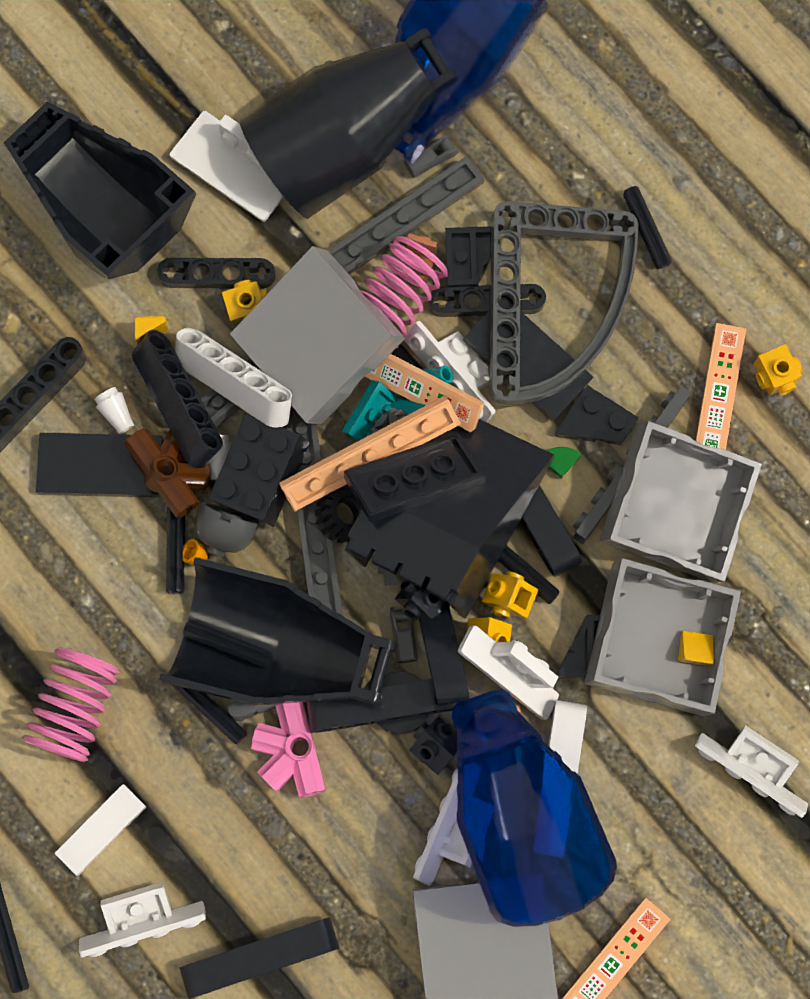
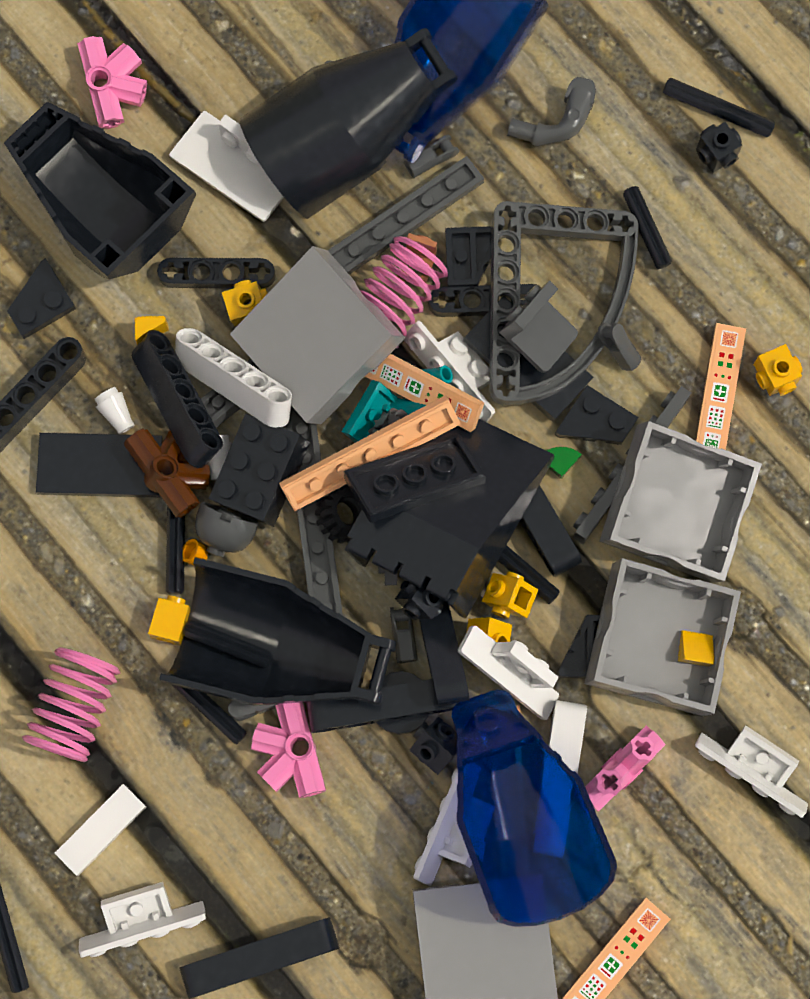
none -> black wing [7,258,76,339]
none -> bright pink piece [77,36,147,129]
none -> yellow brick [148,595,191,646]
none -> dark grey bracket [499,280,578,373]
none -> dark grey piece [507,77,596,146]
none -> bright pink piece [579,725,666,812]
none -> dark grey bar [598,323,641,371]
none -> black axle [663,78,775,137]
none -> black brick [696,122,742,173]

